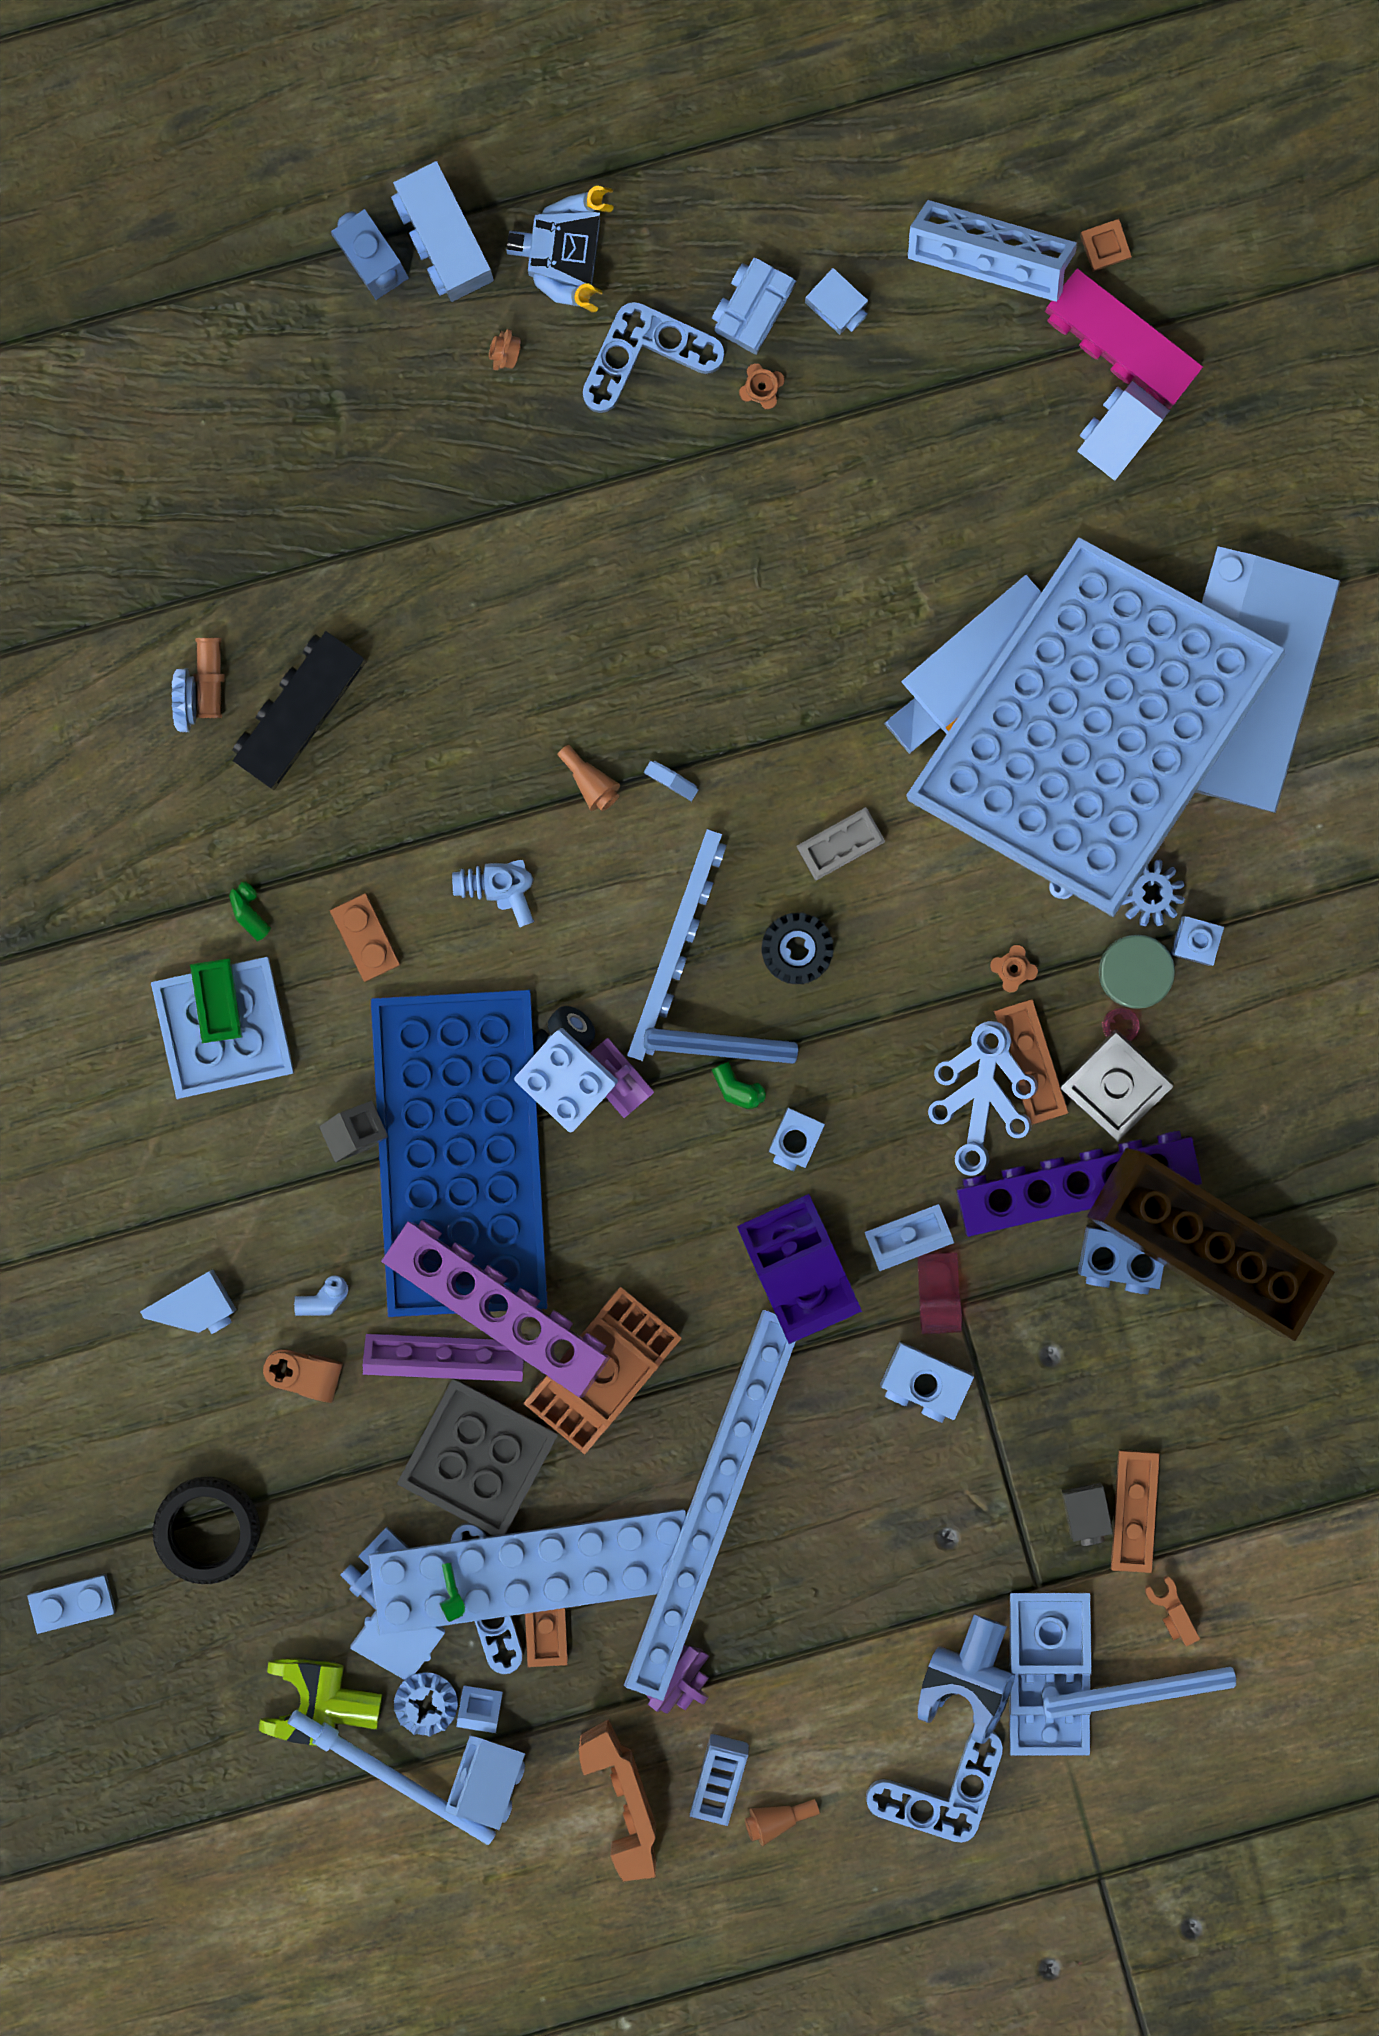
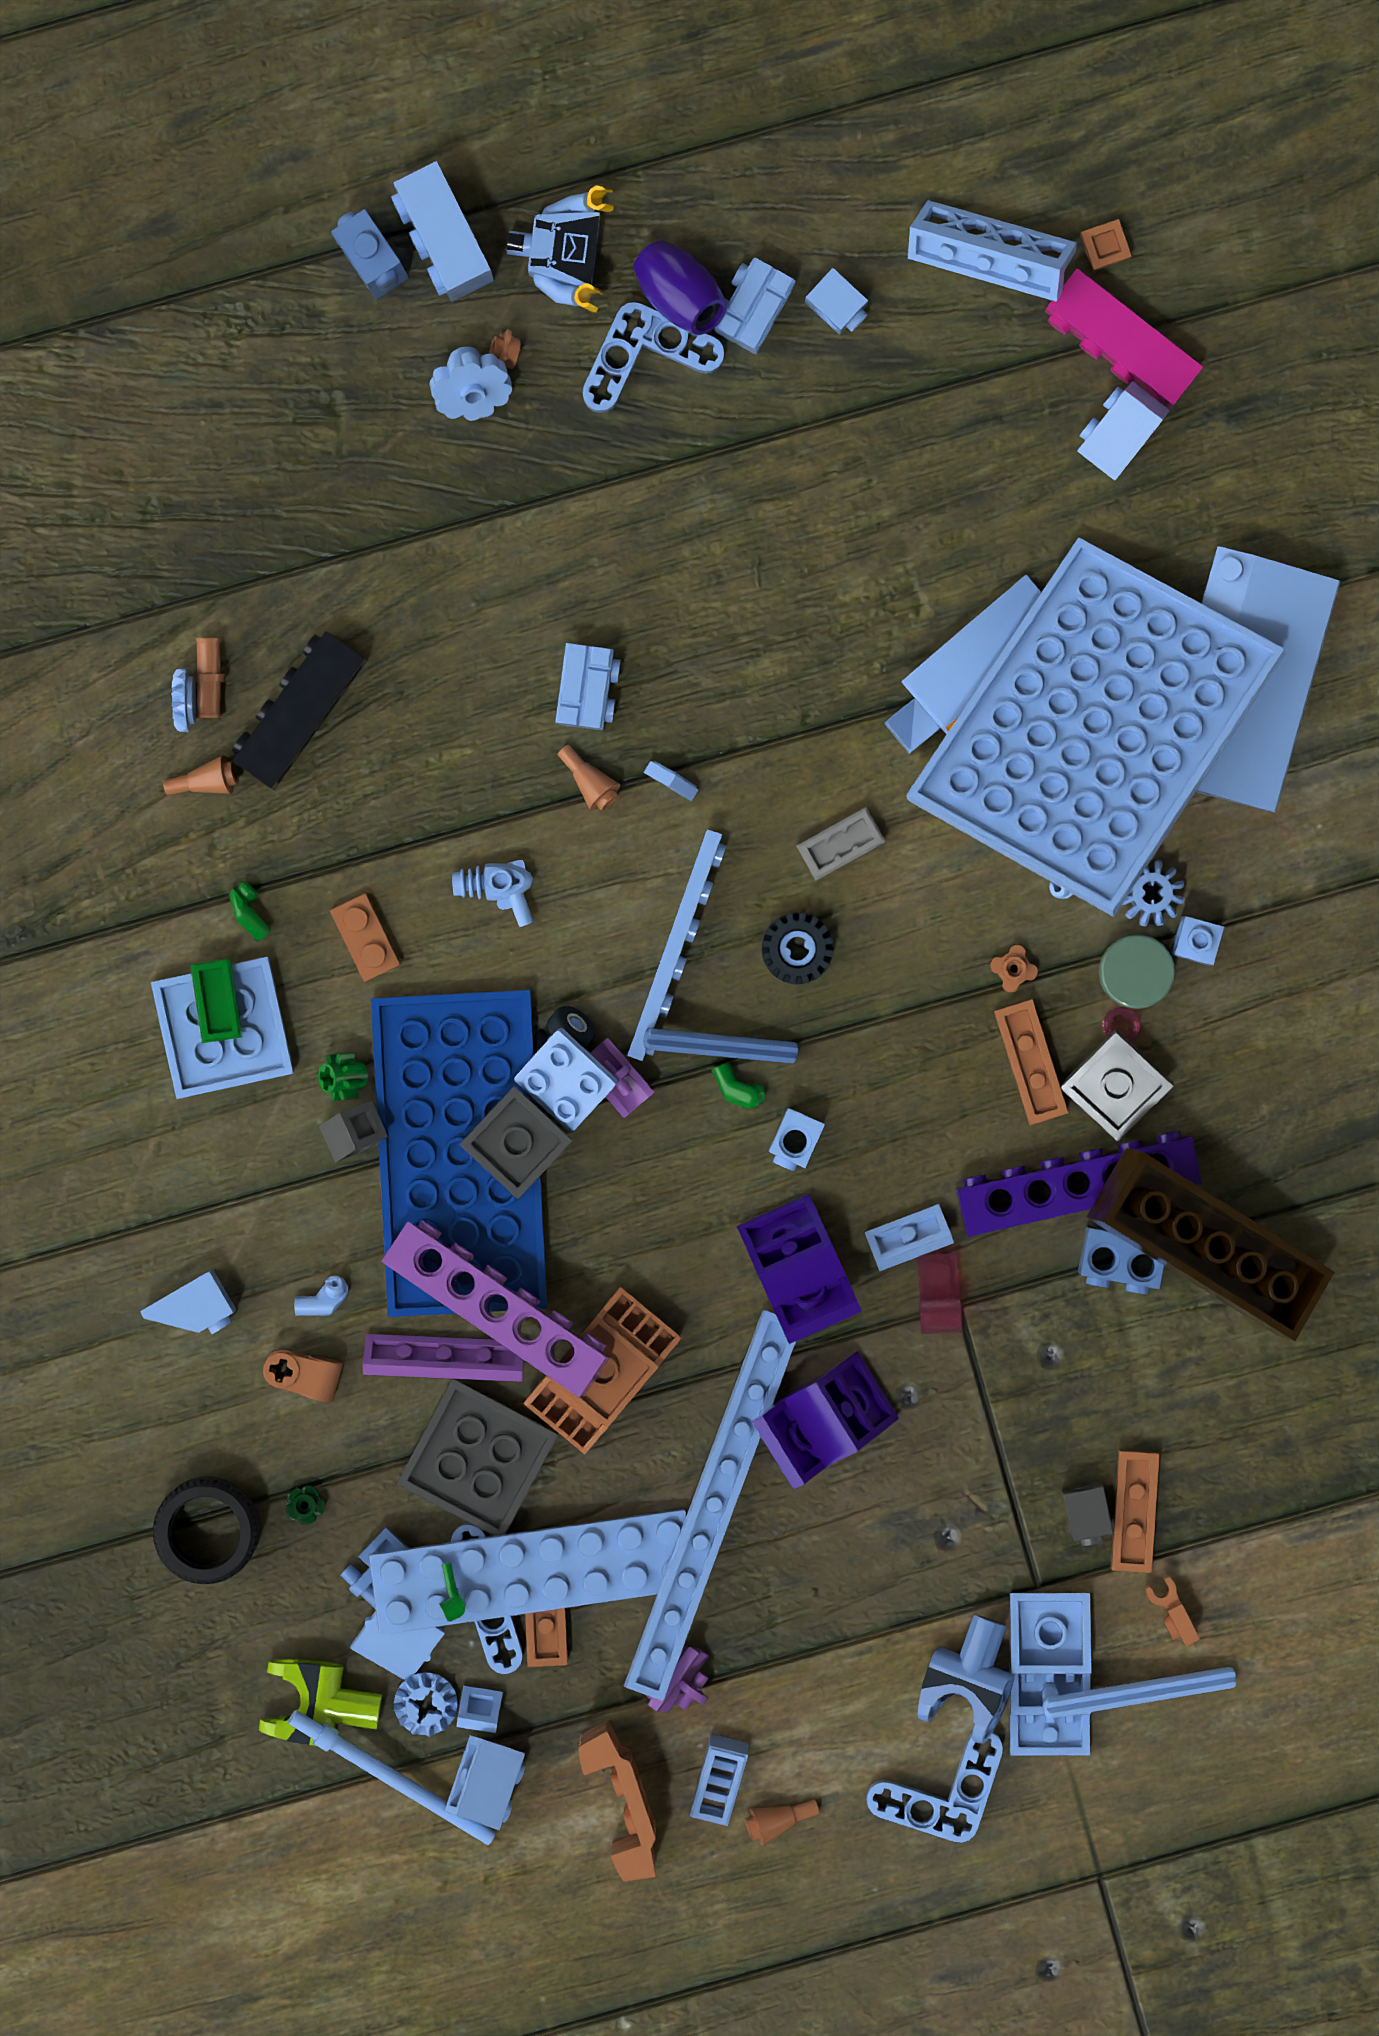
light blue plate [27,1574,116,1634] -> none
nougat plate [739,364,784,409] -> none
light blue brick [880,1341,974,1423] -> none
light blue plant [928,1021,1038,1176] -> none
none -> nougat cone [163,755,239,796]
none -> dark green plate [285,1485,325,1525]
none -> green gear [318,1052,368,1101]
none -> light blue plant [429,347,512,421]
none -> dark grey plate [459,1086,573,1199]
none -> light blue brick [555,643,621,731]
none -> dark purple piece [633,240,727,335]
none -> dark purple bracket [752,1351,899,1489]

